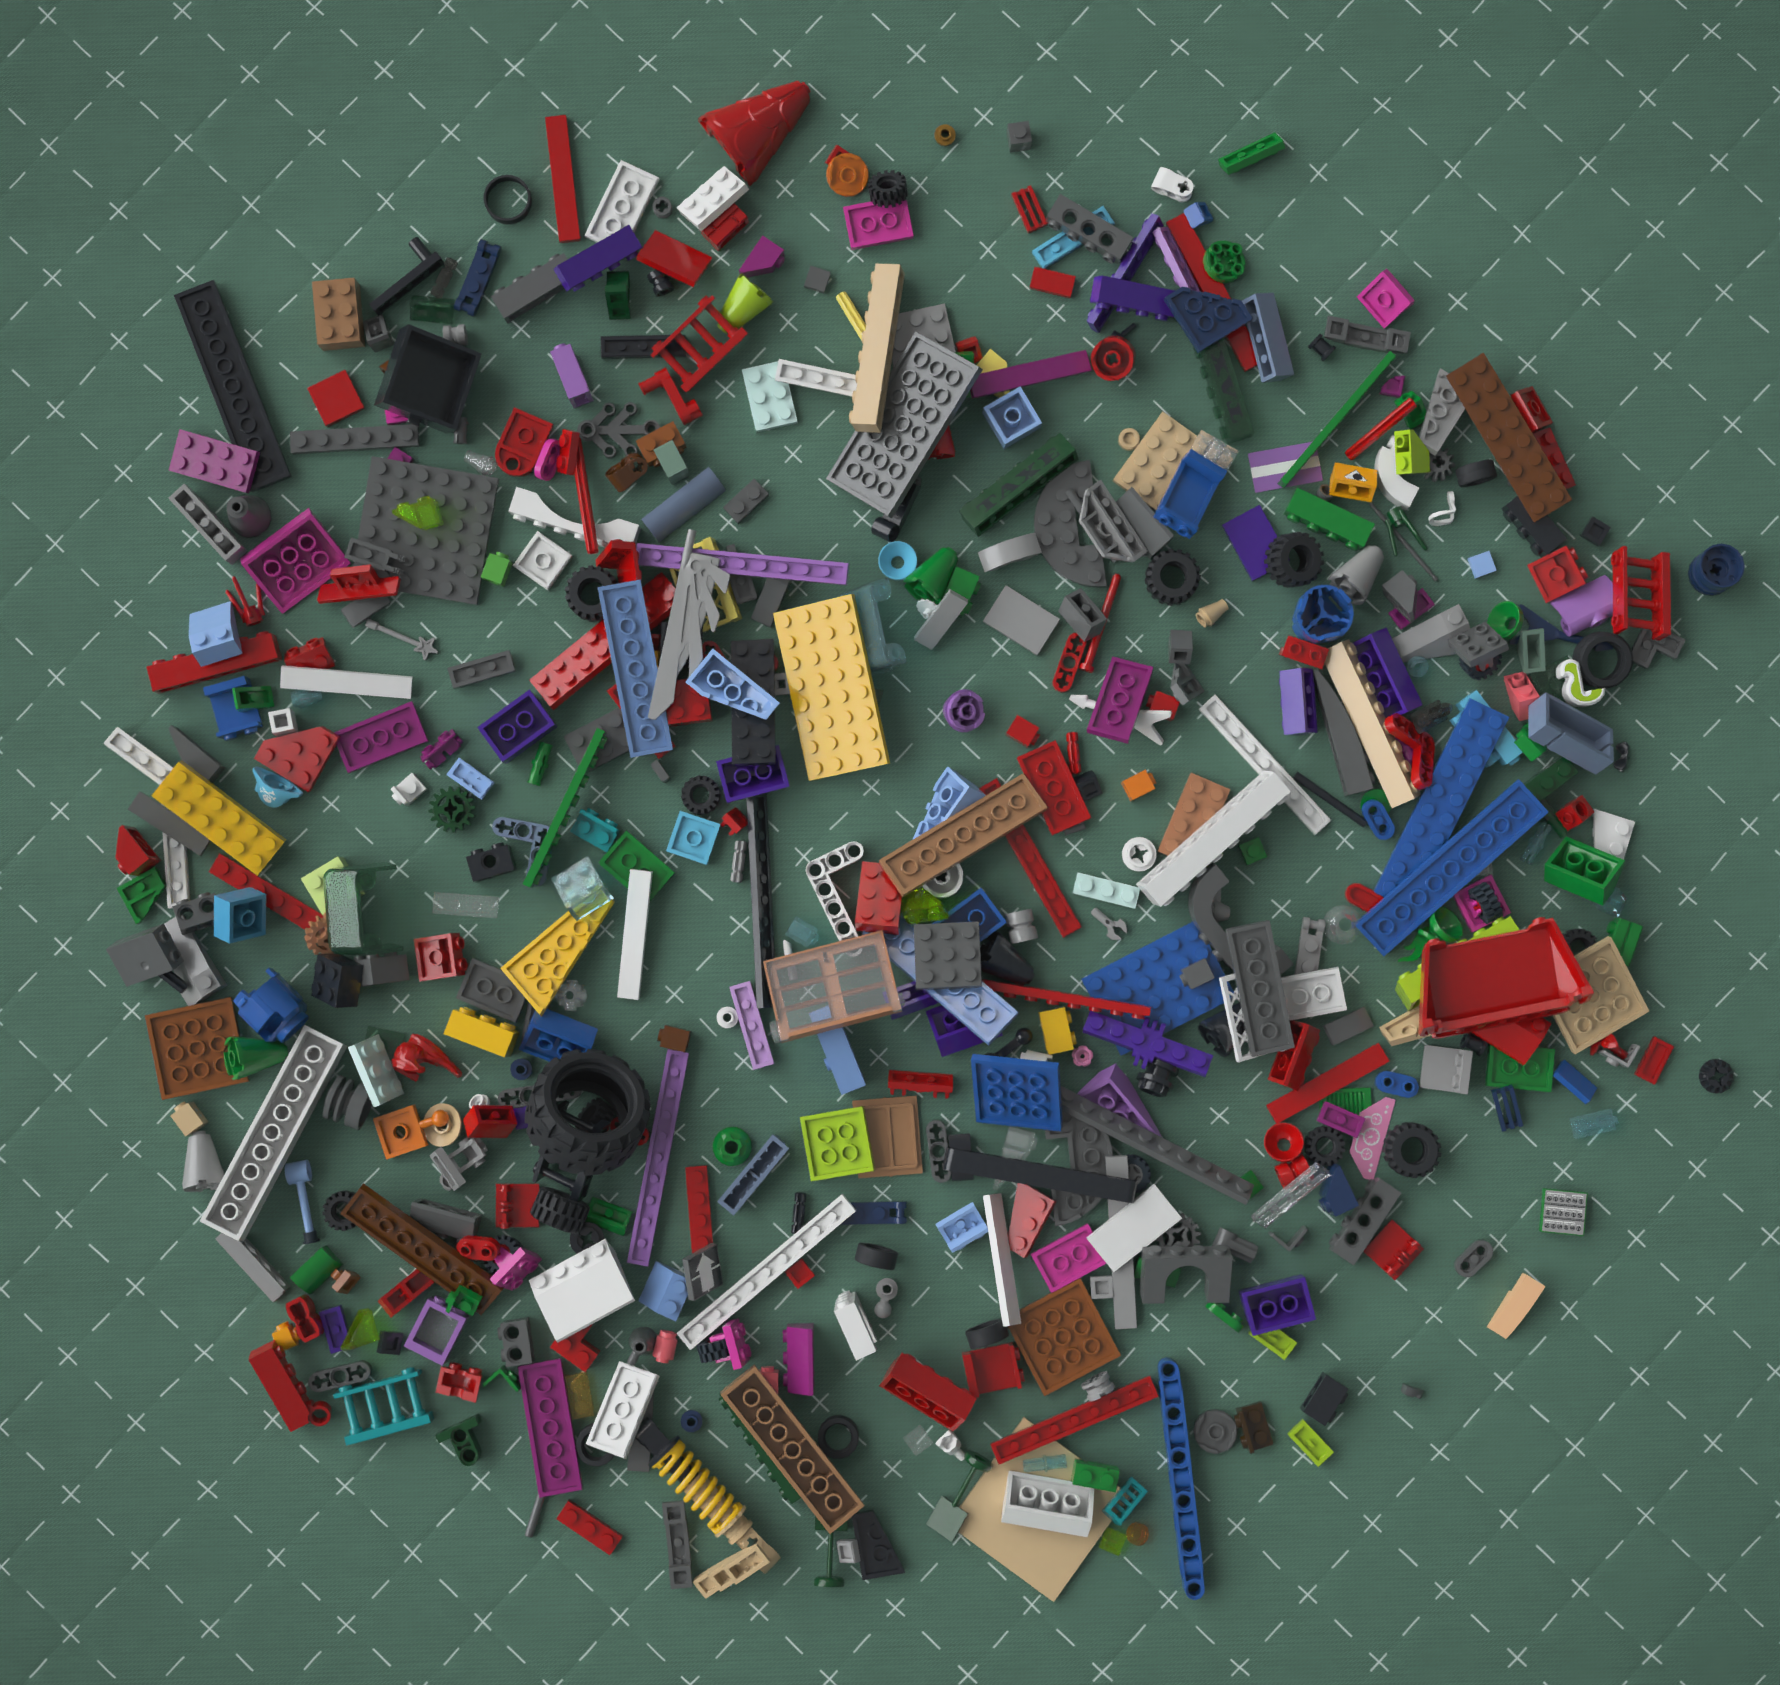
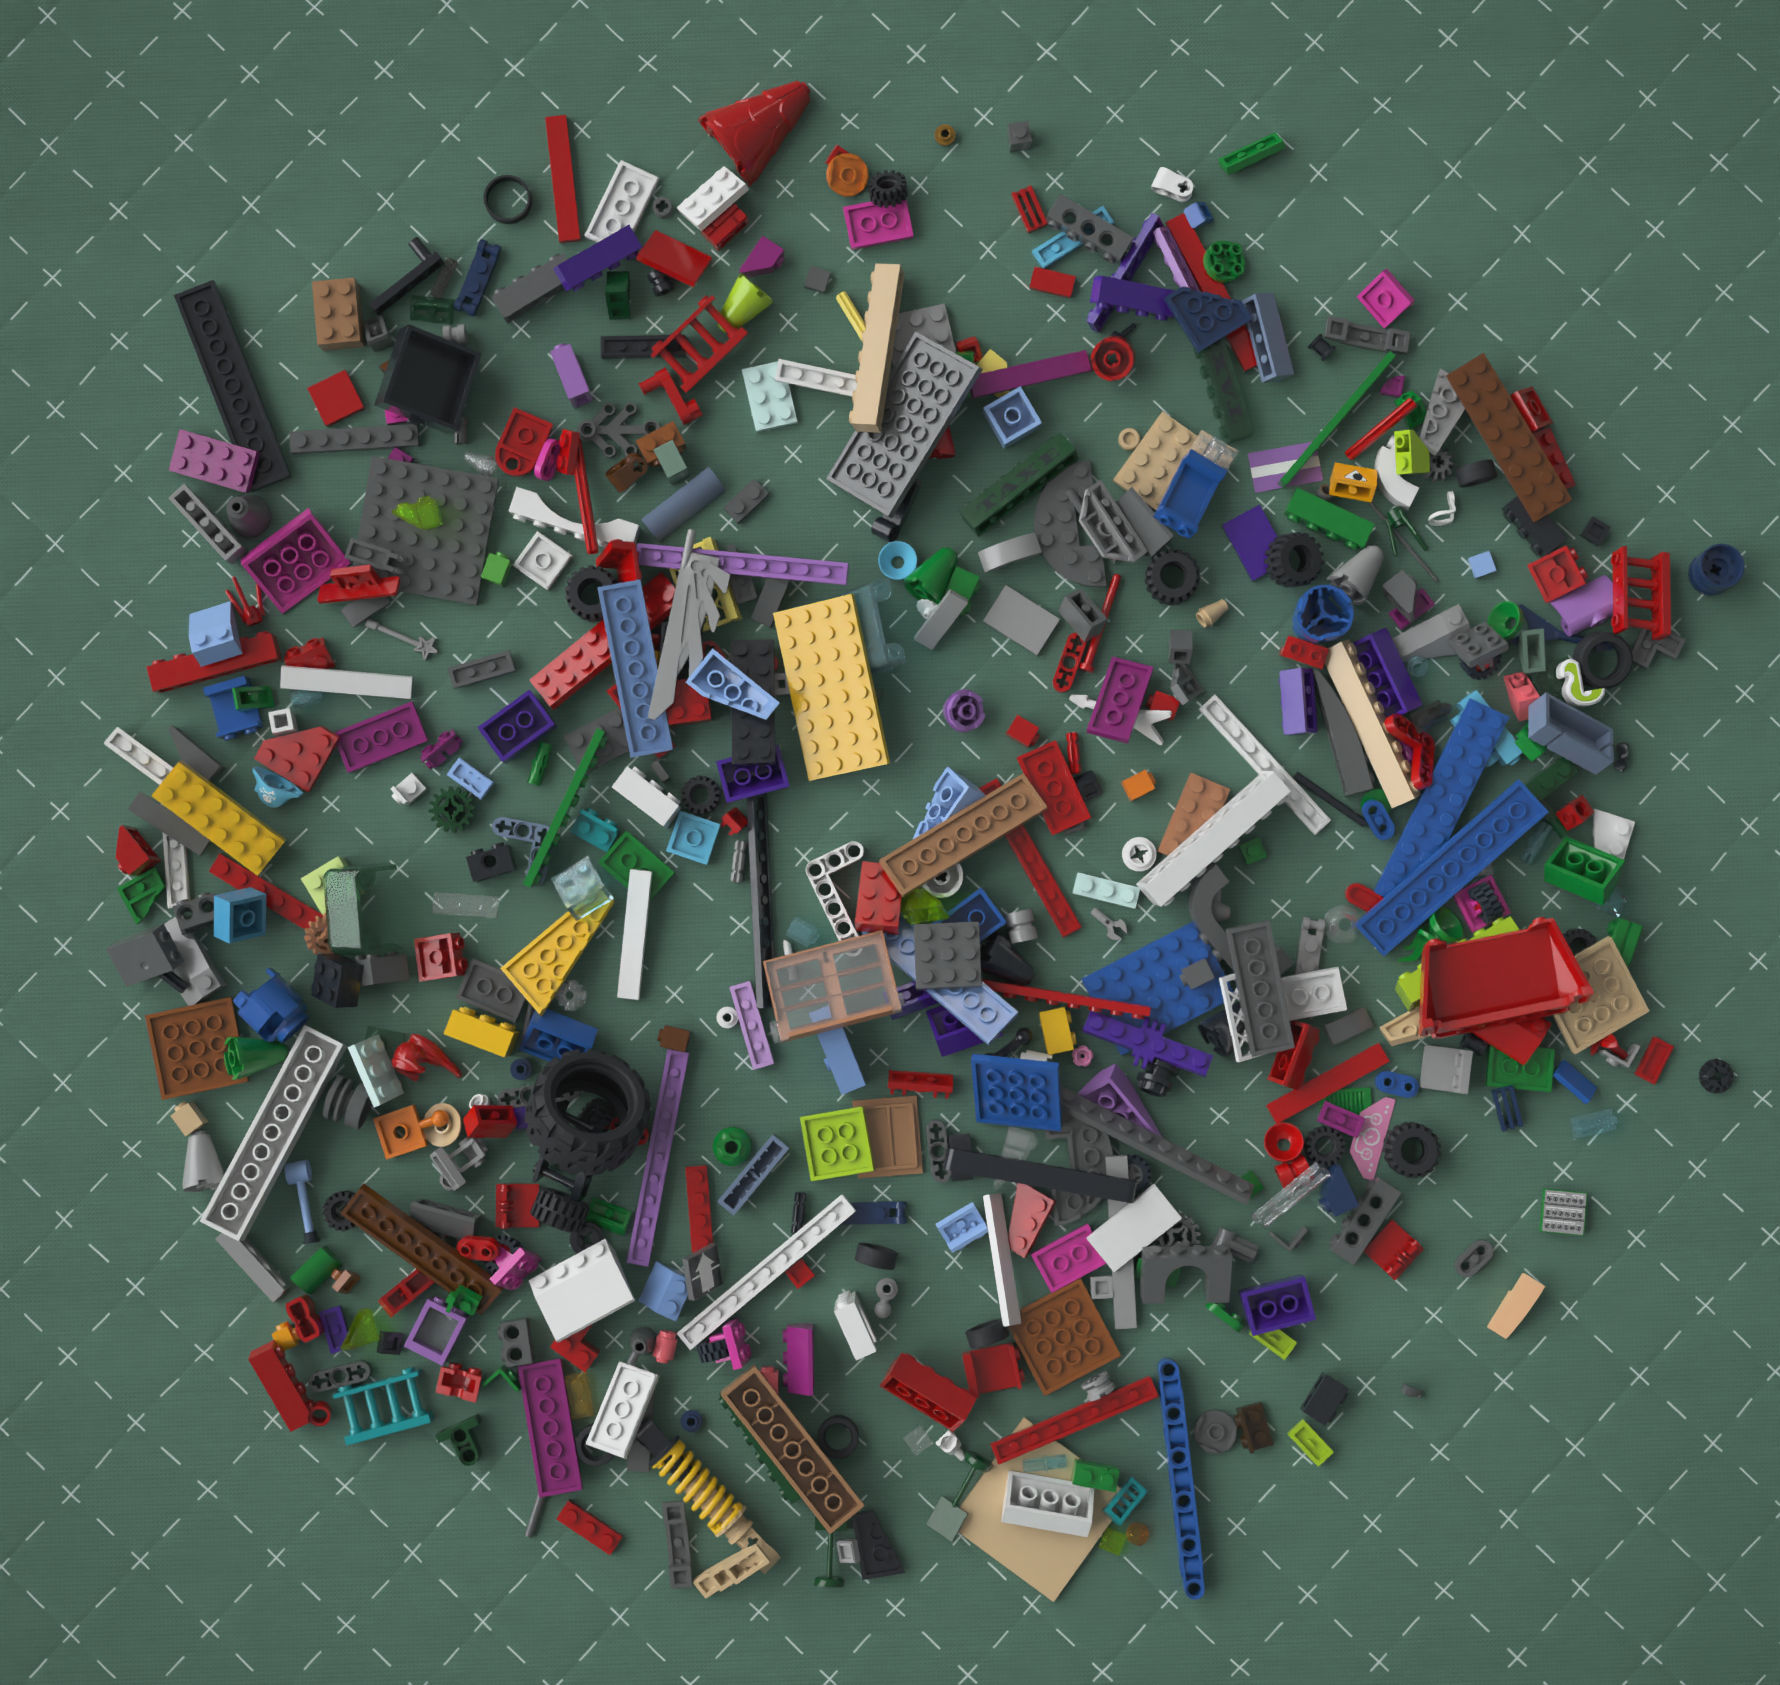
none -> white brick [612,766,682,828]

